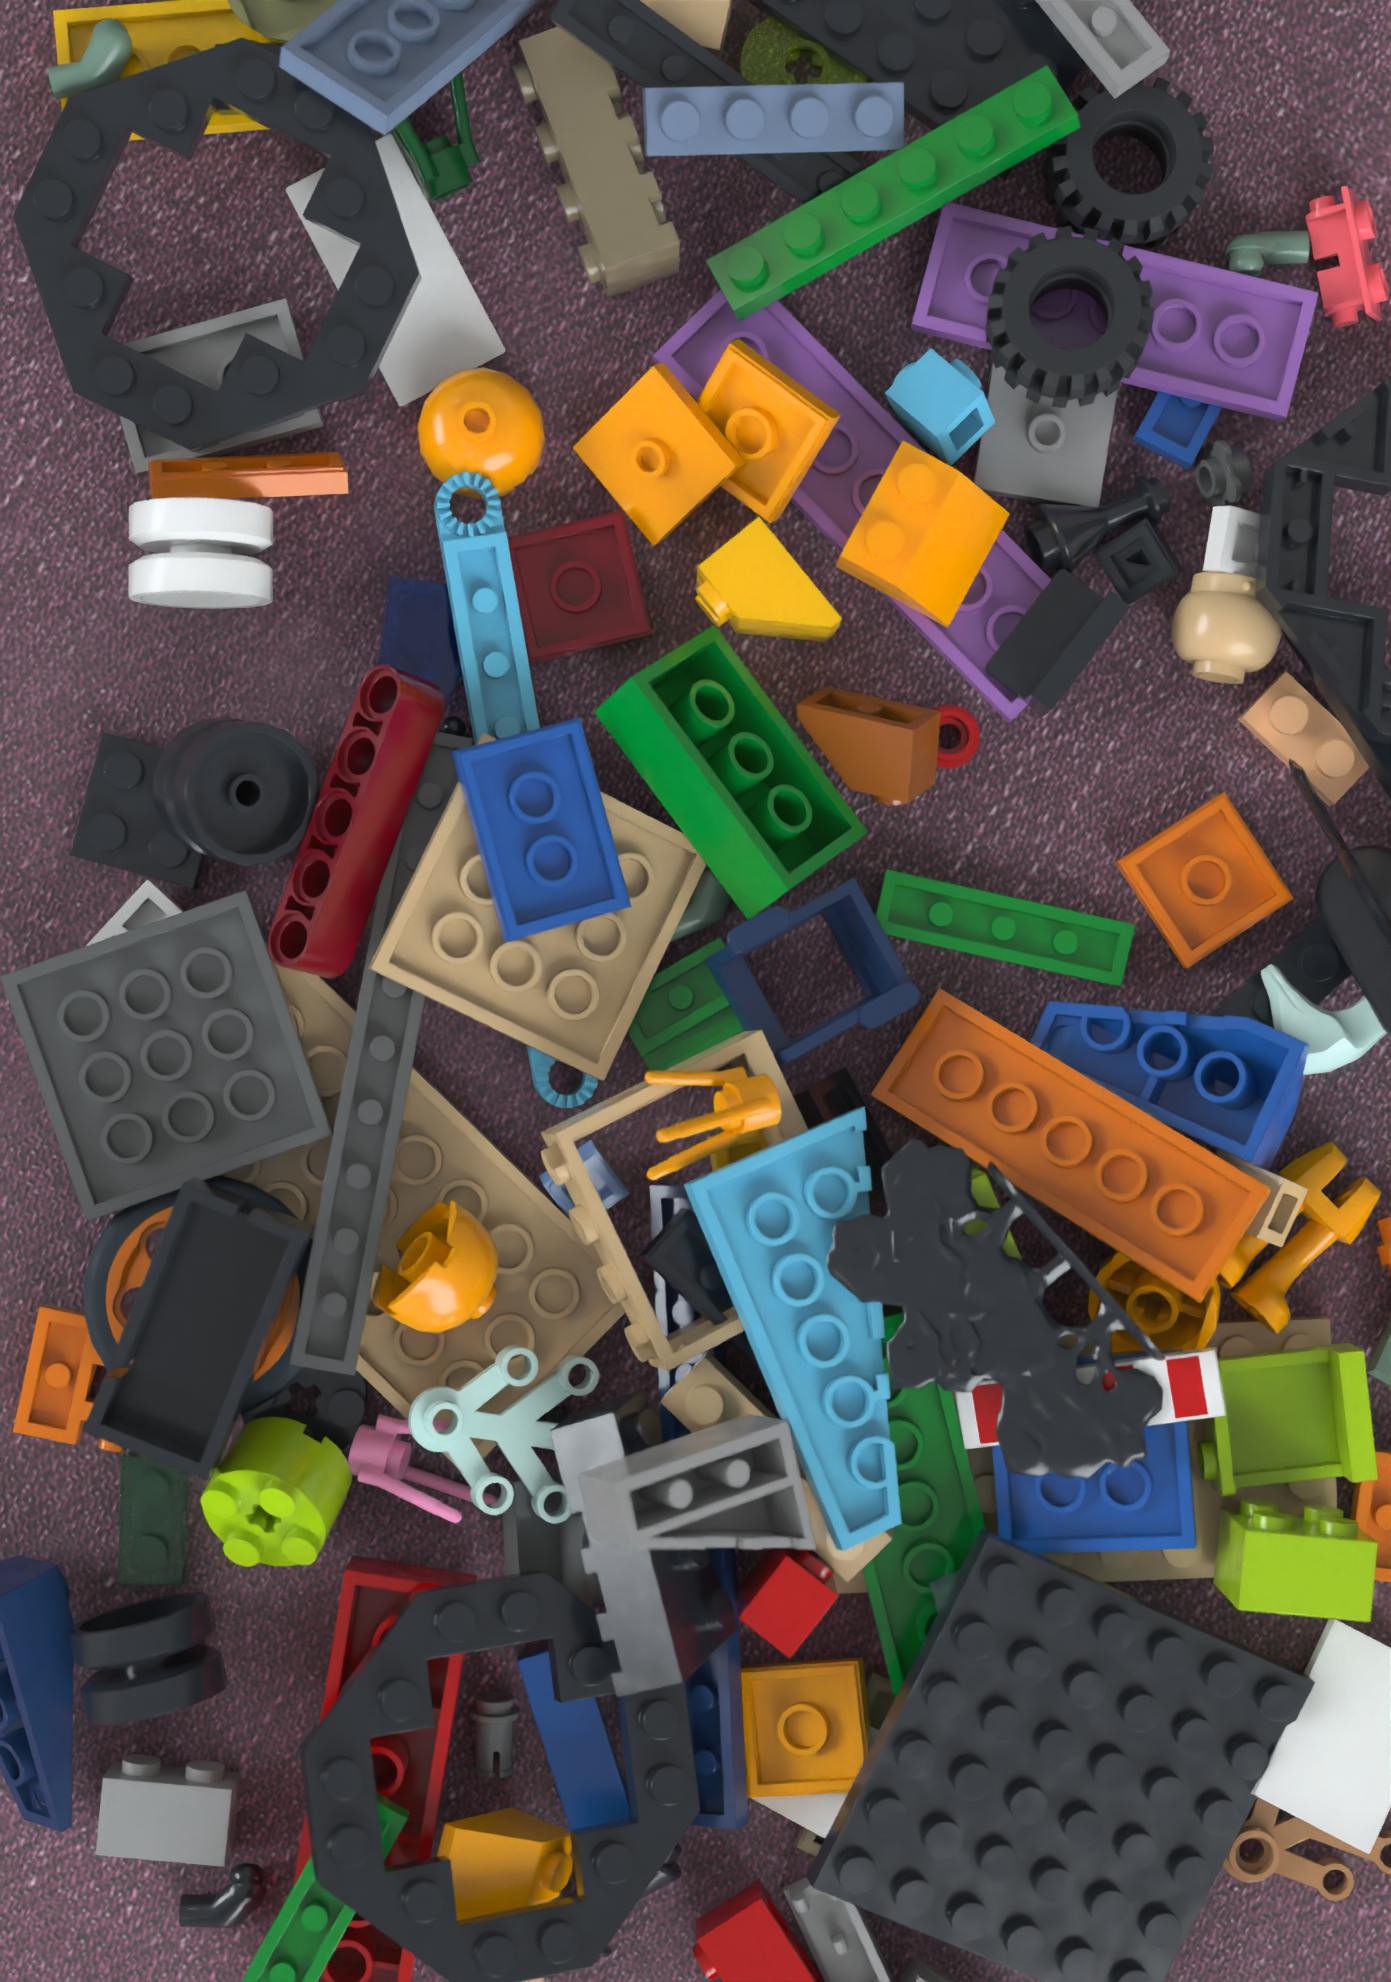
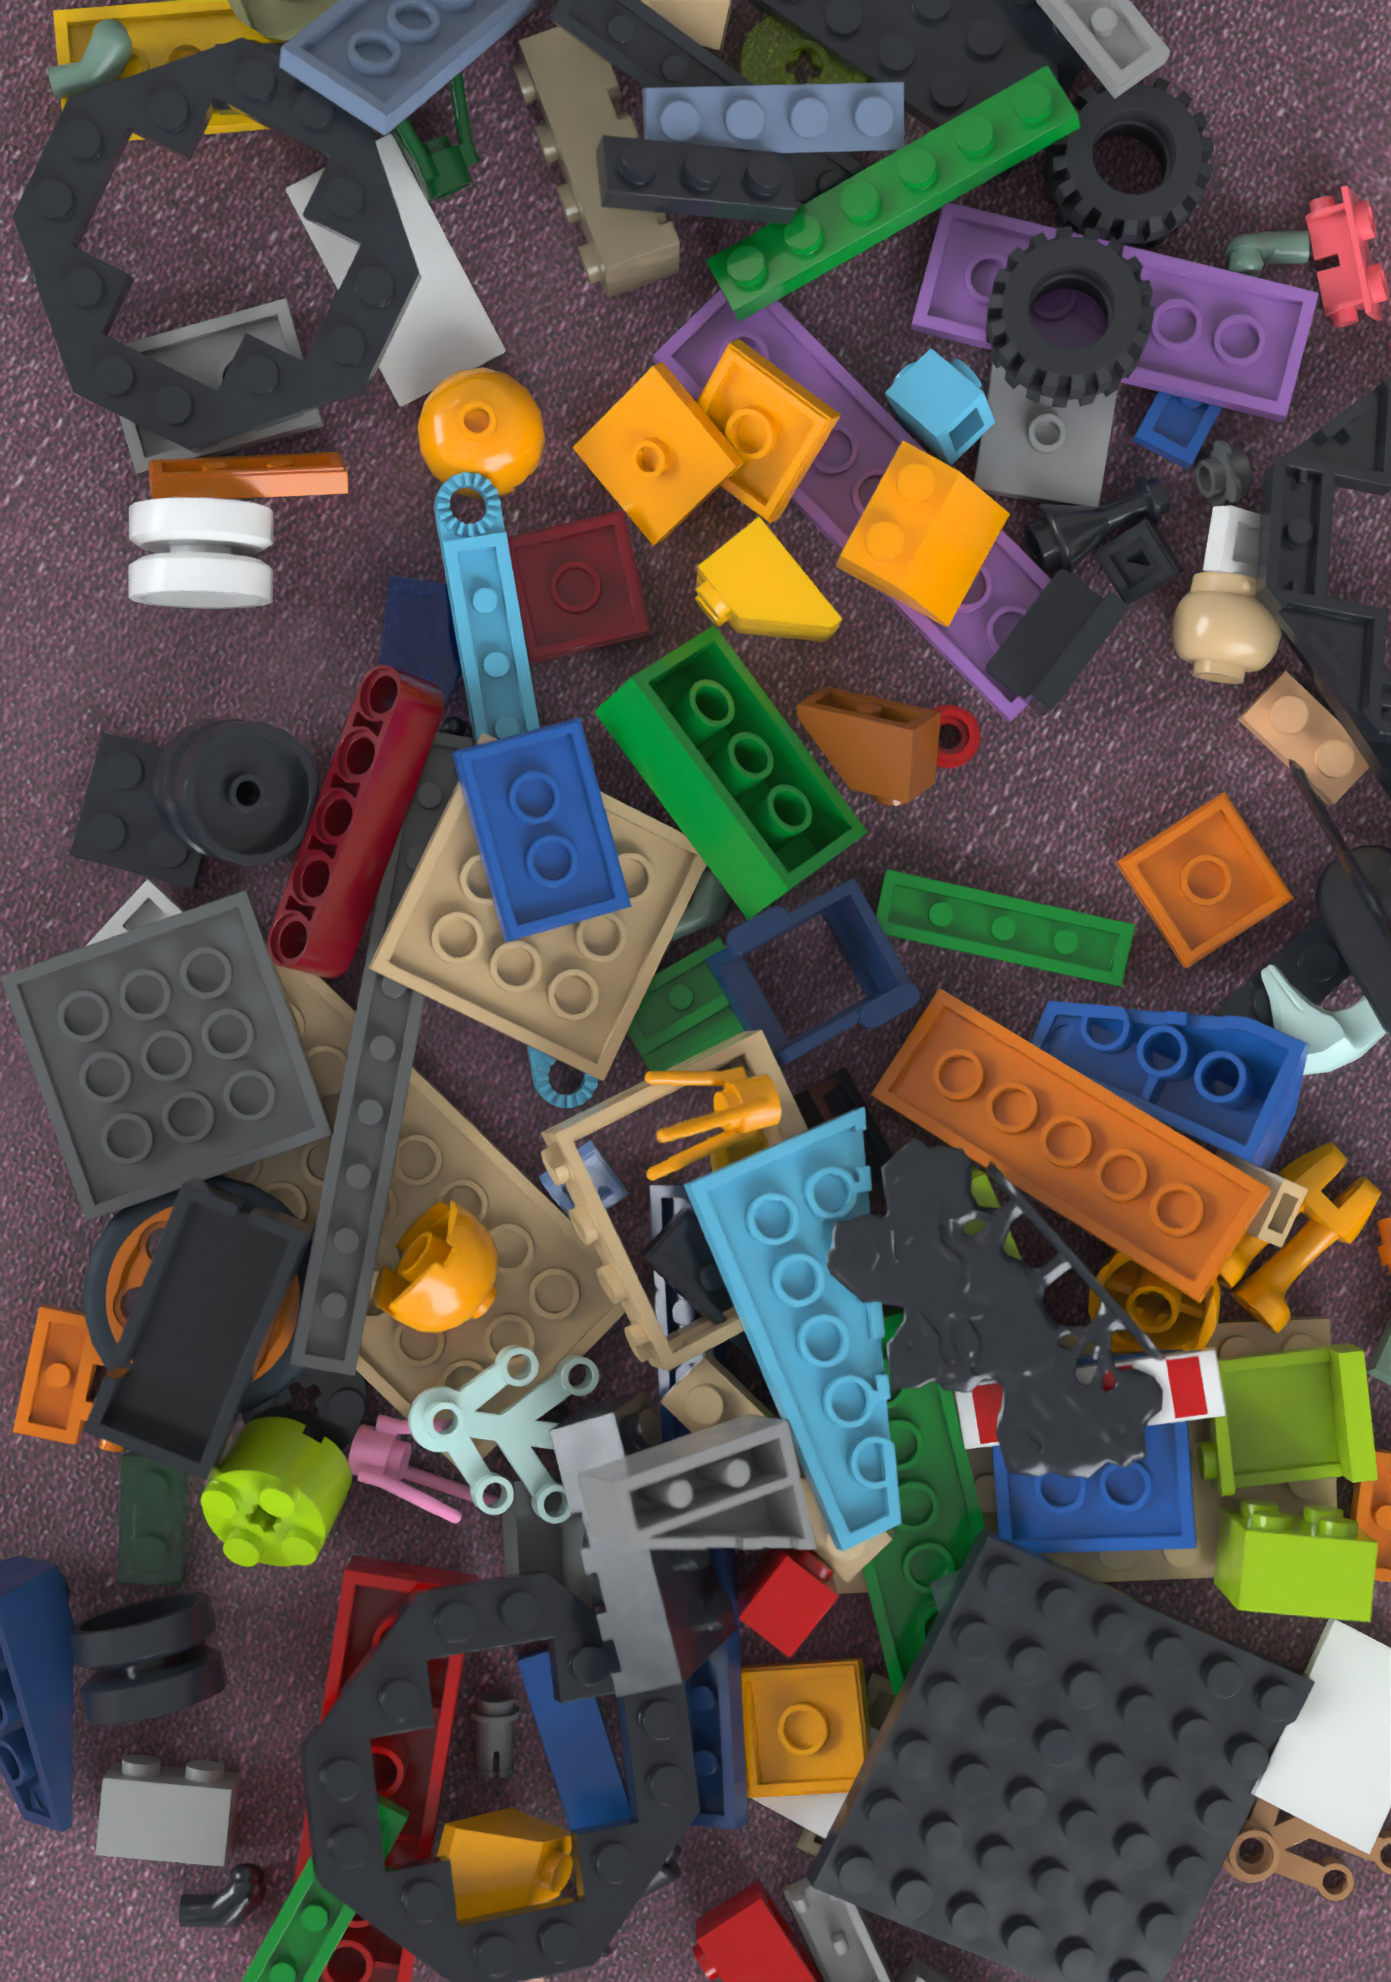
none -> black plate [596,135,797,224]

